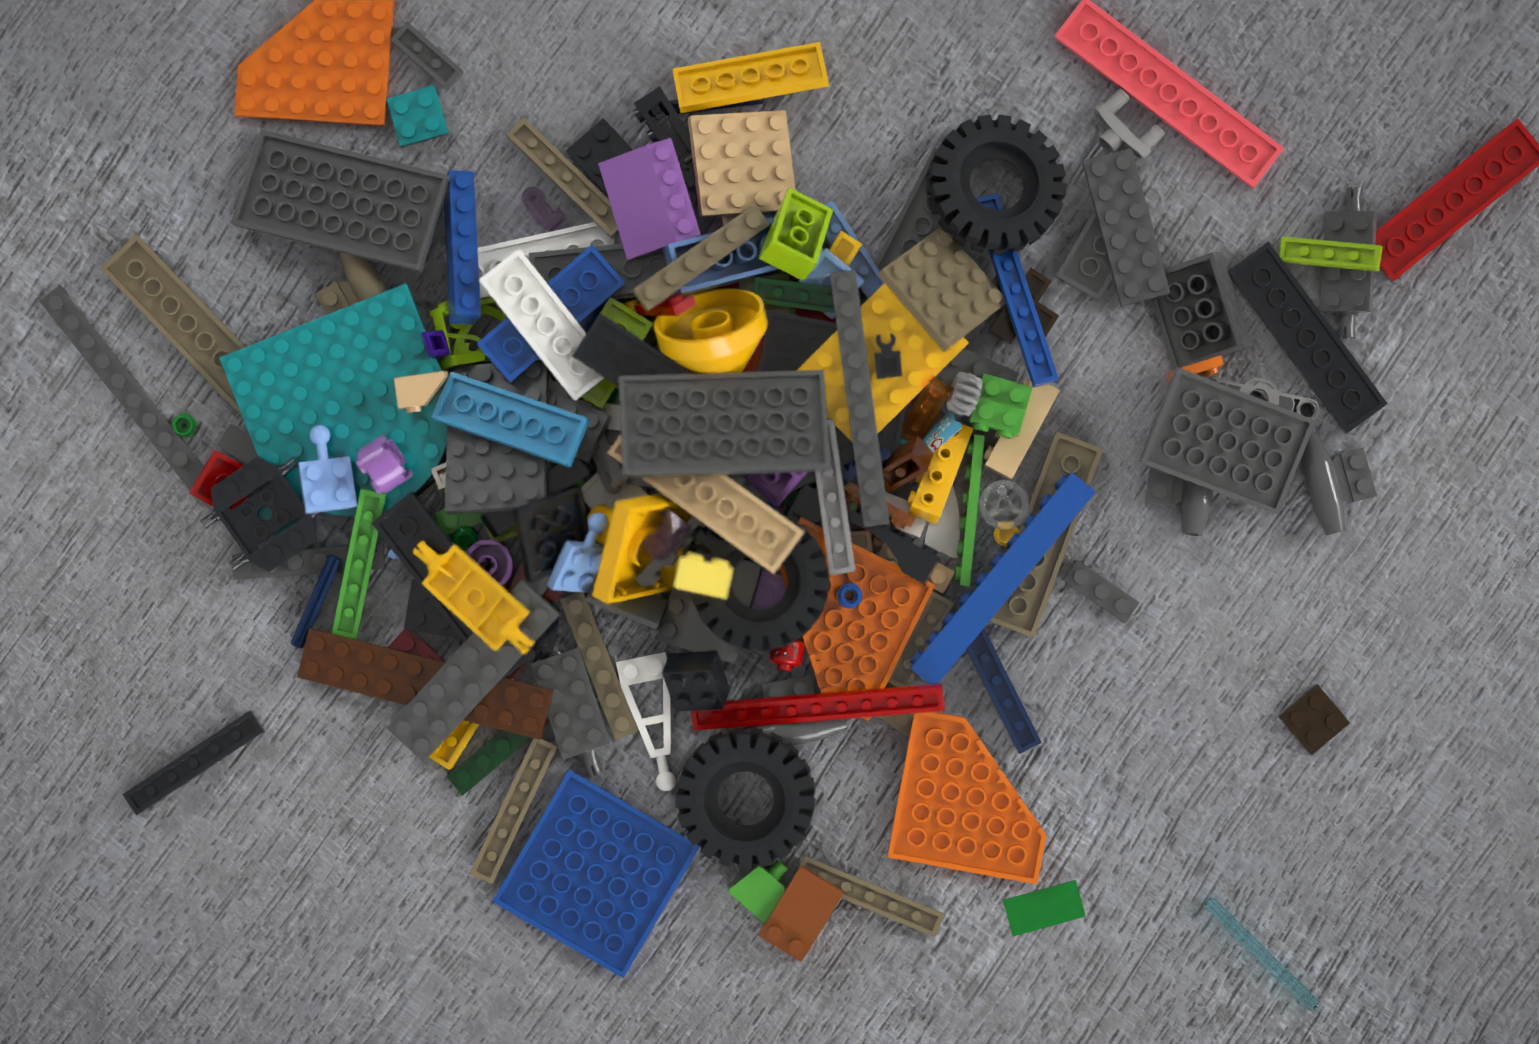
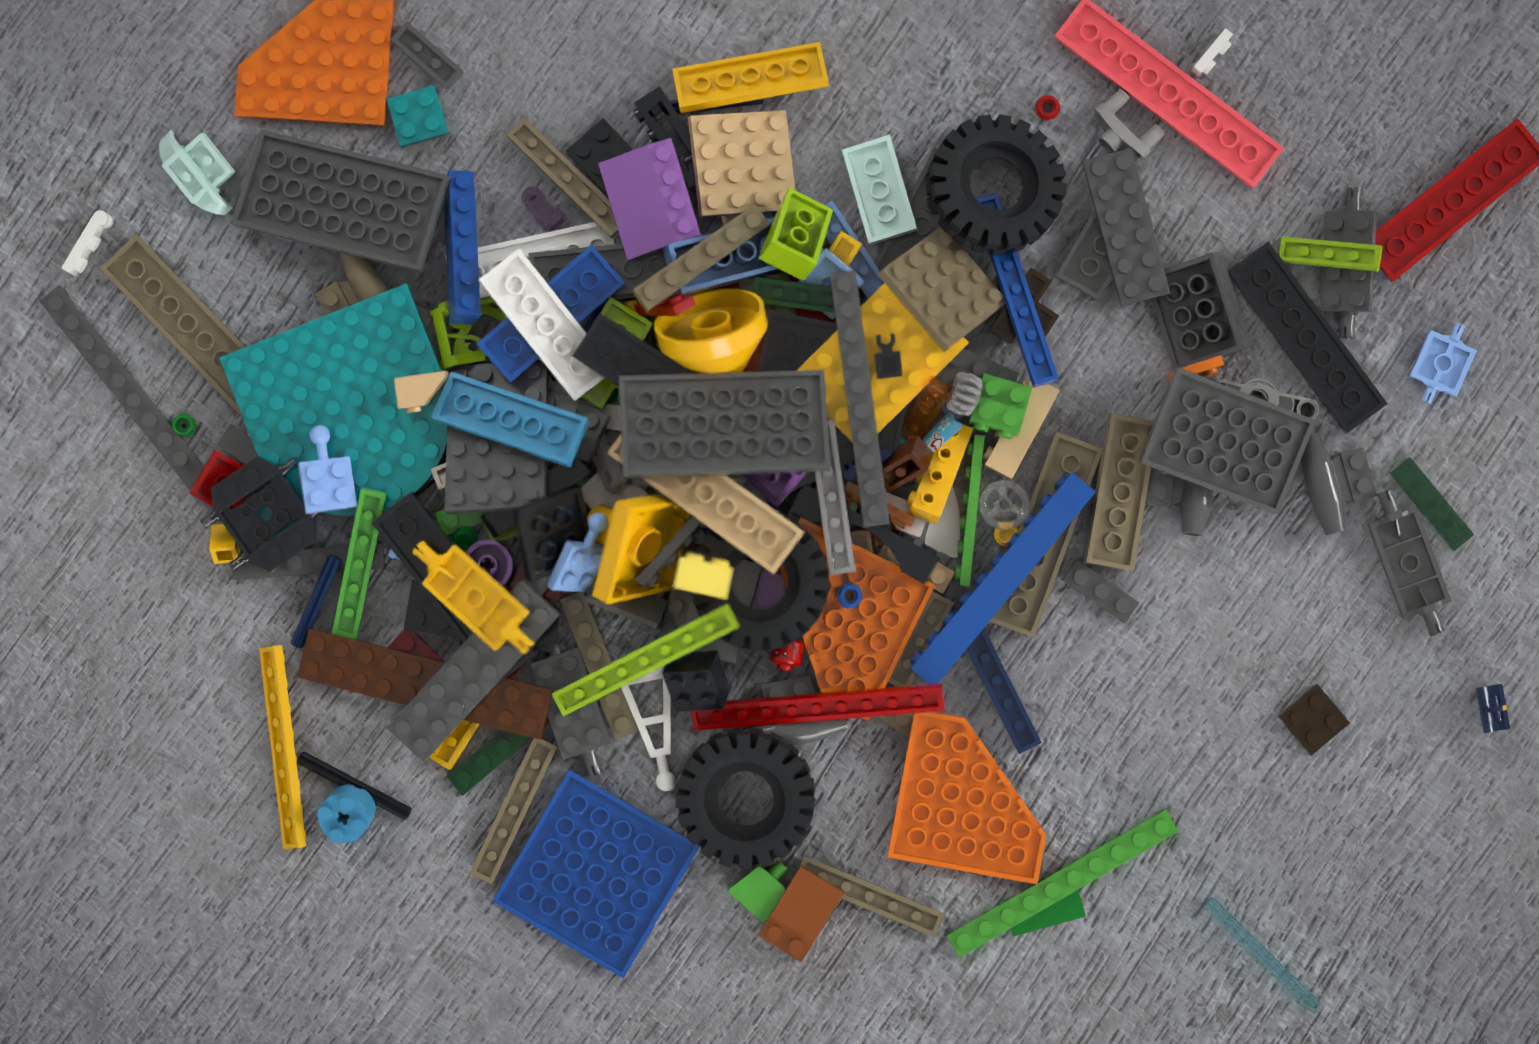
black plate [122,710,265,815] -> none
medium lavender brick [356,434,413,494] -> none
dark purple slope [421,330,450,360] -> none
leg [643,507,693,560] -> none
none -> white plate [62,210,113,276]
none -> light aqua plate [159,130,235,215]
none -> yellow brick [209,524,241,564]
none -> yellow plate [259,645,306,849]
none -> black axle [297,752,412,820]
none -> dark azure brick [317,784,376,843]
none -> lime plate [552,604,740,716]
none -> light aqua plate [842,135,918,245]
none -> bright green plate [946,809,1179,958]
none -> red plate [1035,95,1060,121]
none -> dark tan plate [1083,413,1154,571]
none -> white plate [1190,28,1233,78]
none -> dark grey plate [1367,489,1451,636]
none -> clear green tile [1389,457,1474,551]
none -> light blue plate [1408,322,1477,404]
none -> dark blue hips [1476,684,1510,733]

